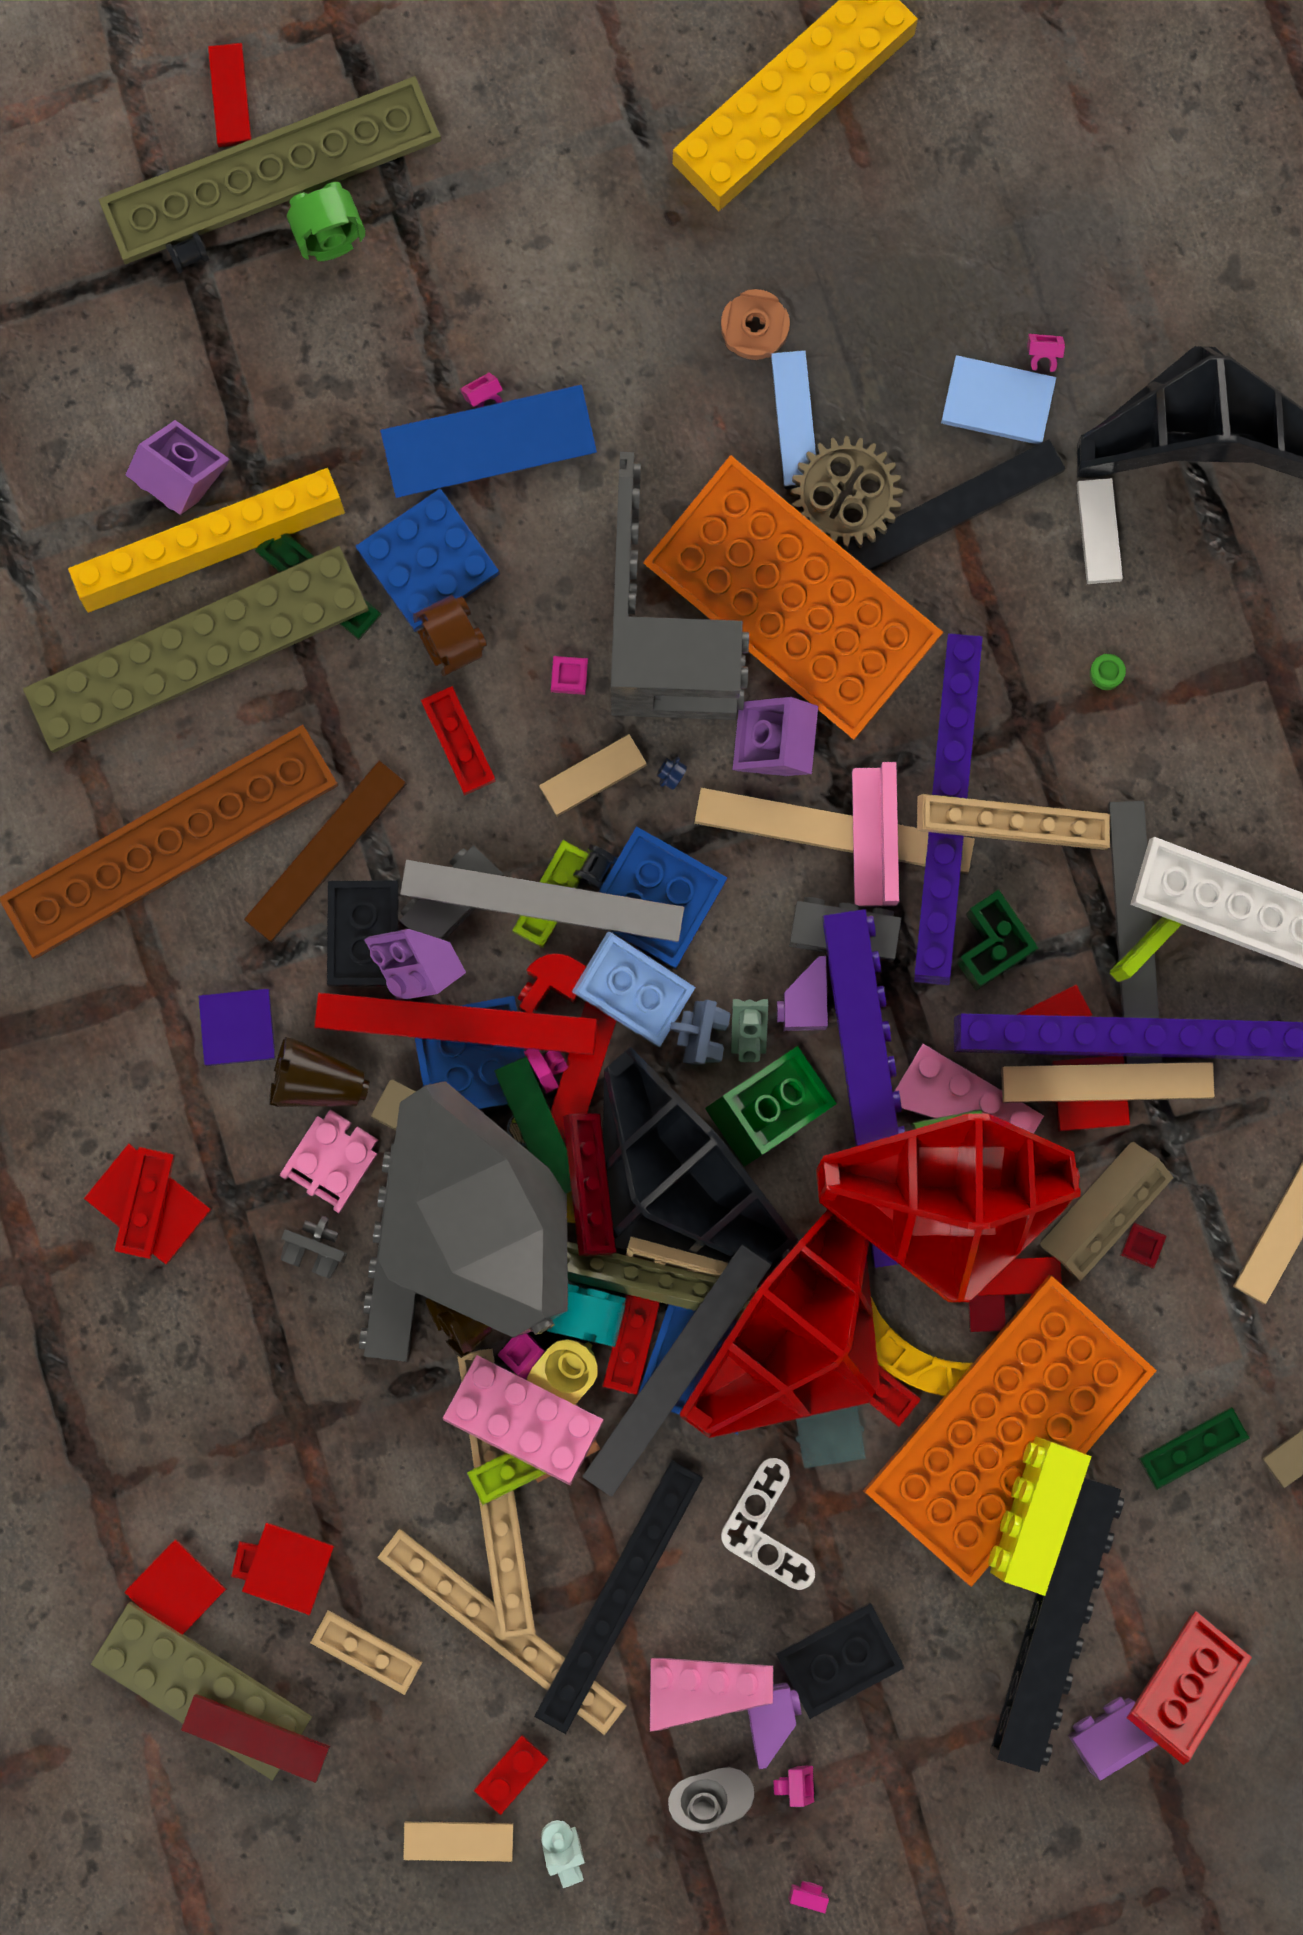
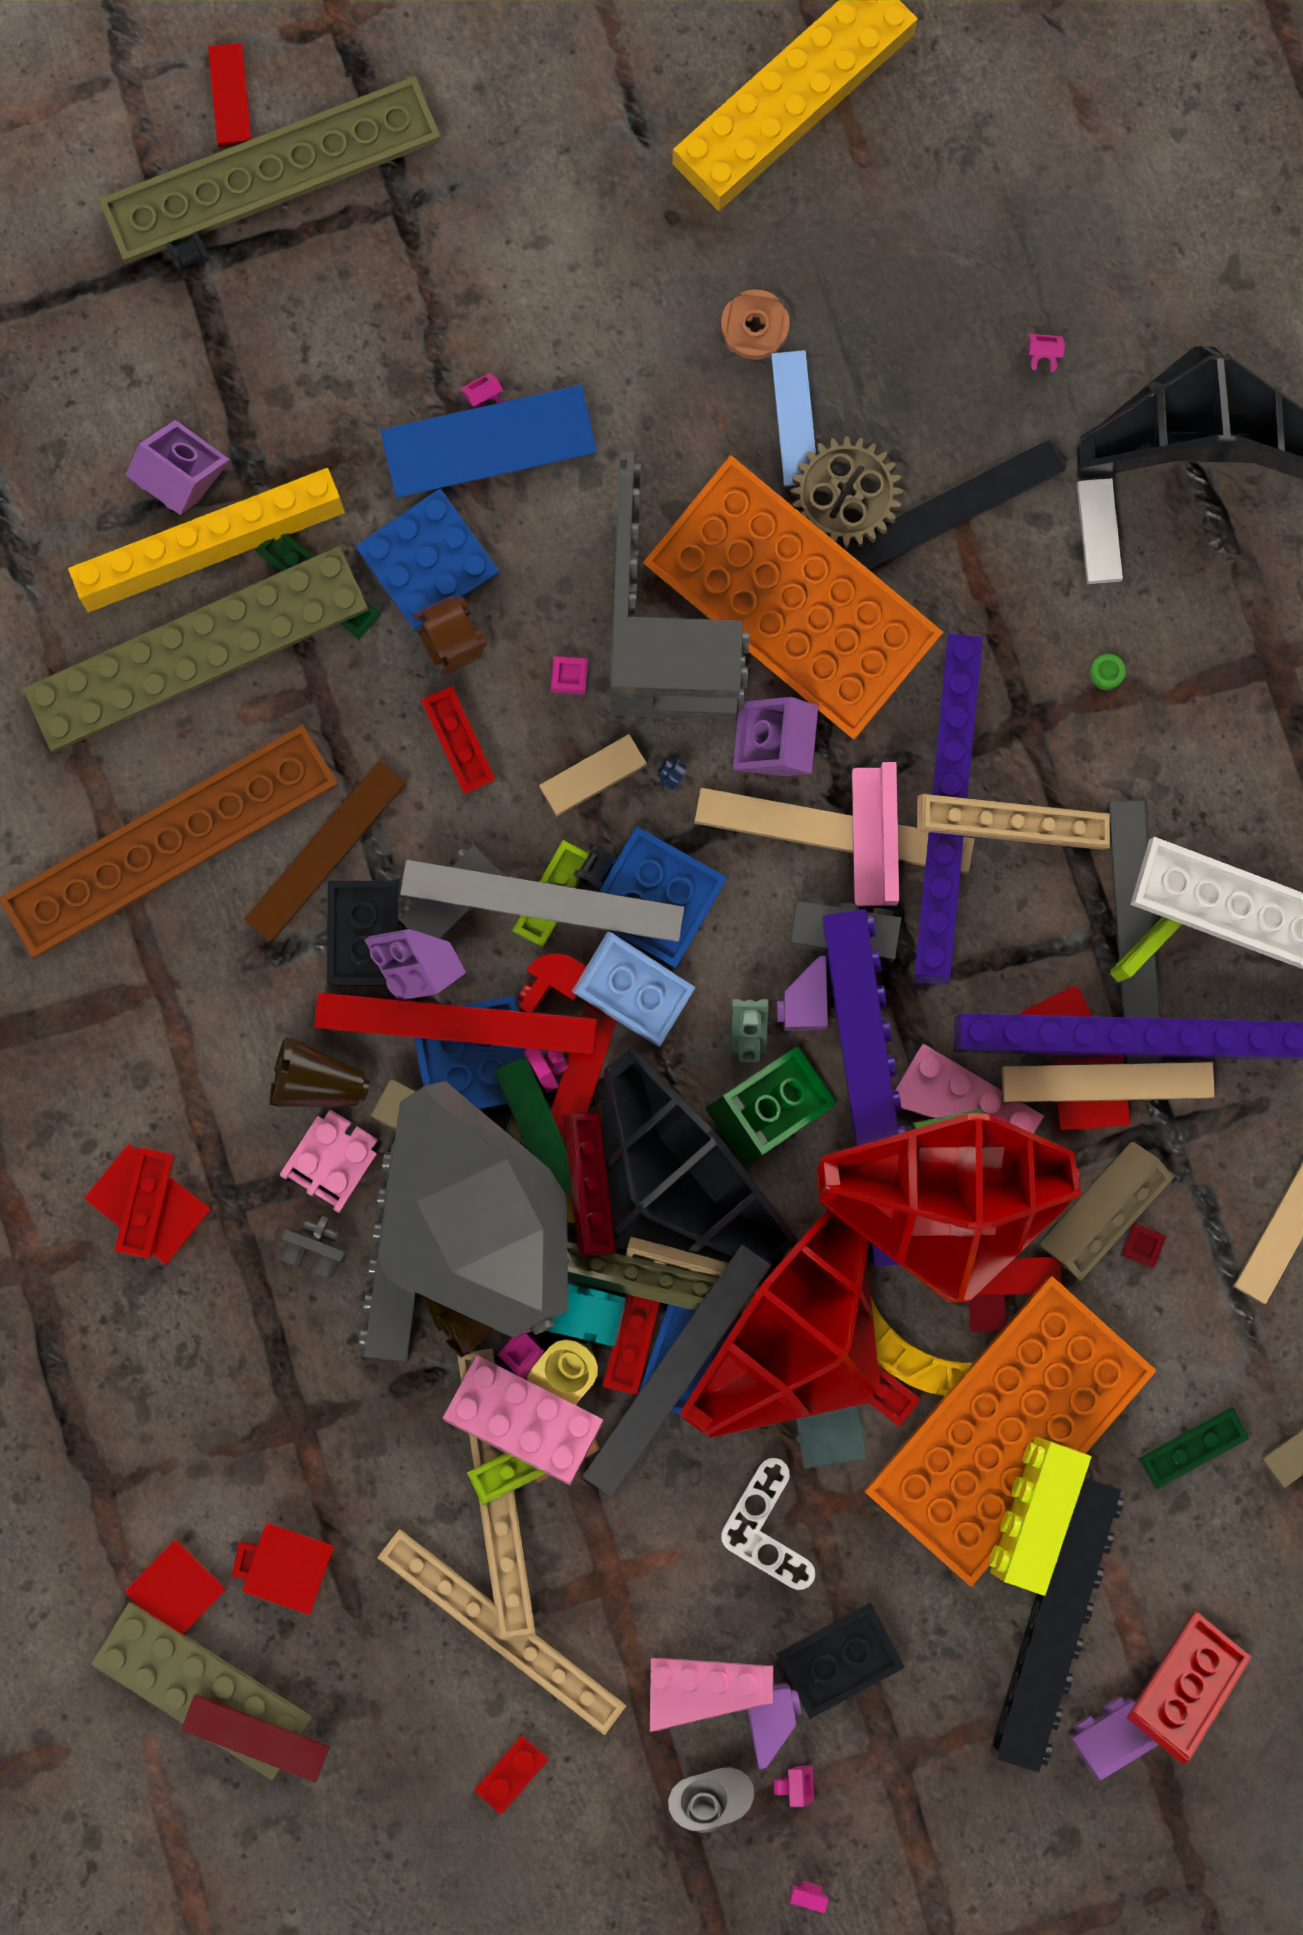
dark purple tile [198,989,276,1066] -> none
bright green brick [287,182,365,261] -> none
tan tile [310,1610,422,1695] -> none
tan tile [404,1821,513,1862] -> none
black tile [534,1460,704,1734] -> none
light aqua hips [541,1820,585,1888] -> none
sand blue hips [670,1000,731,1065] -> none
light blue tile [941,355,1056,445] -> none
dark green brick [957,890,1039,991] -> none

